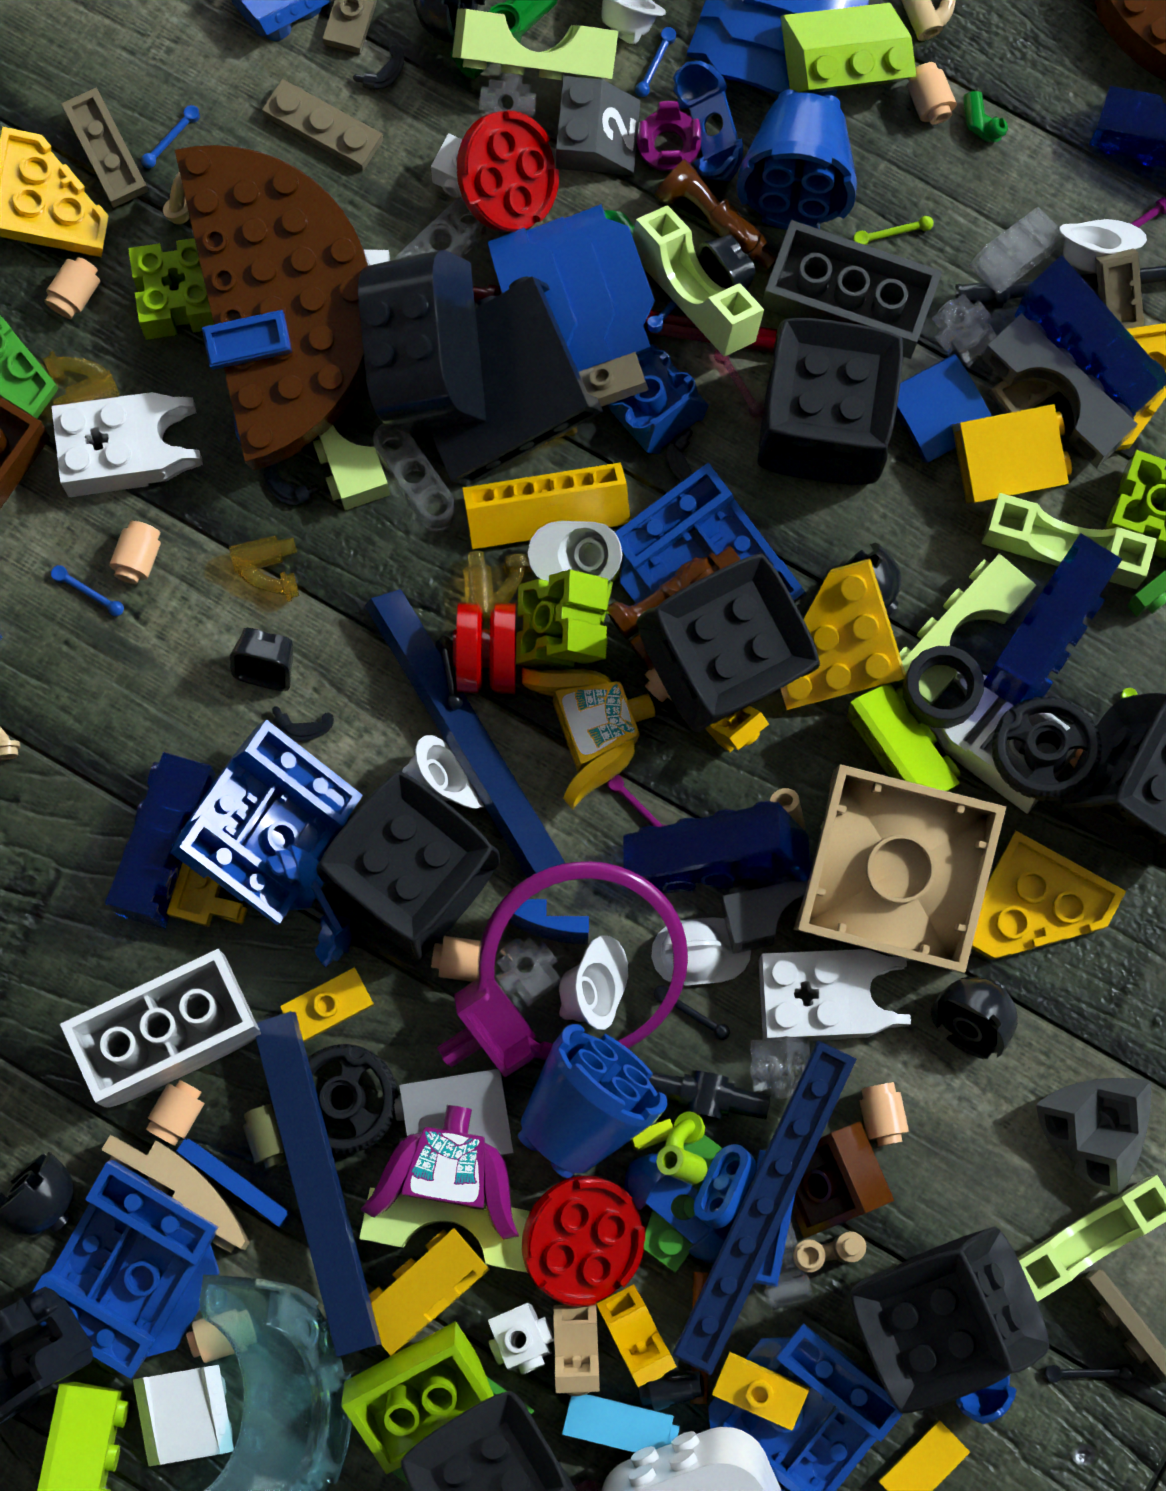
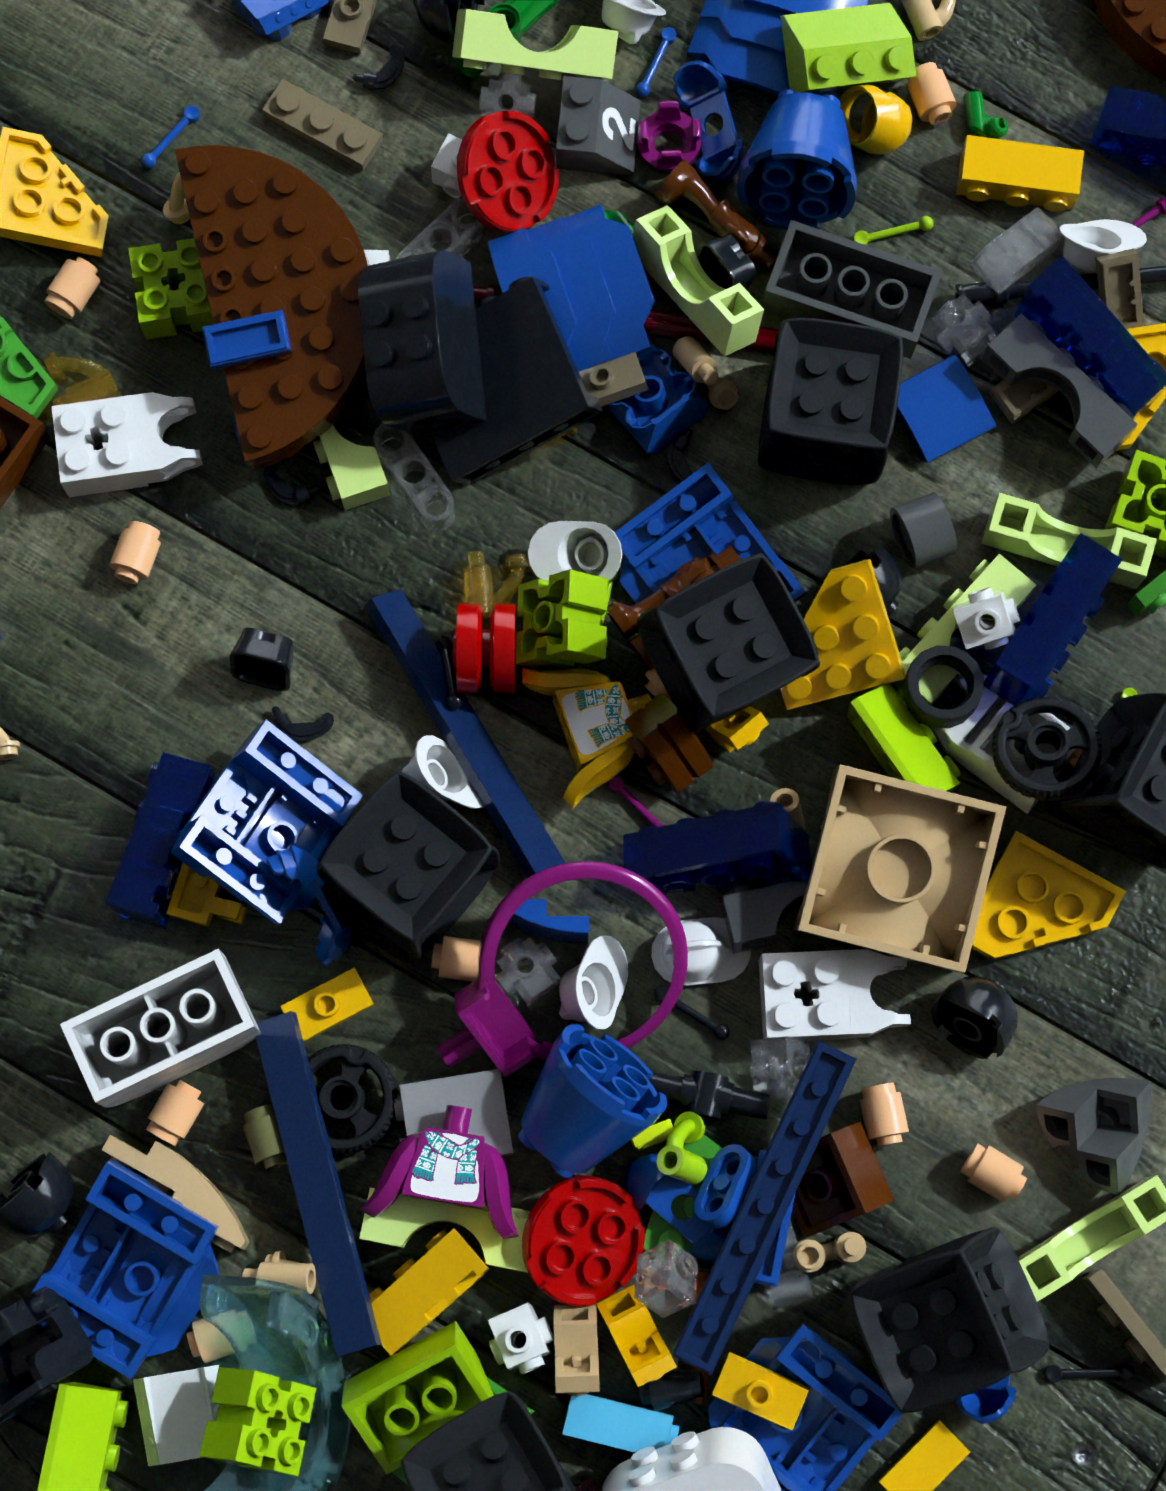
blue hinge [51,565,124,617] -> none
dark tan plate [61,87,149,208] -> none
blue tile [176,1139,291,1228] -> none
clear yellow plant [229,535,300,602] -> none
yellow brick [462,462,631,549] -> none
blue hinge [647,300,677,333] -> none
clear pink hinge [714,349,764,418] -> none
yellow brick [952,404,1072,503] -> none
none -> lime brick [199,1367,317,1477]
none -> tan plant [242,1251,316,1294]
none -> reddish brown brick [625,693,714,792]
none -> clear brick [634,1239,698,1318]
none -> tan plant [673,336,738,410]
none -> yellow helmet [839,84,913,155]
none -> dark grey piece [890,492,957,569]
none -> white brick [953,587,1020,650]
none -> yellow brick [956,135,1084,212]
none -> light nougat brick [960,1143,1027,1203]

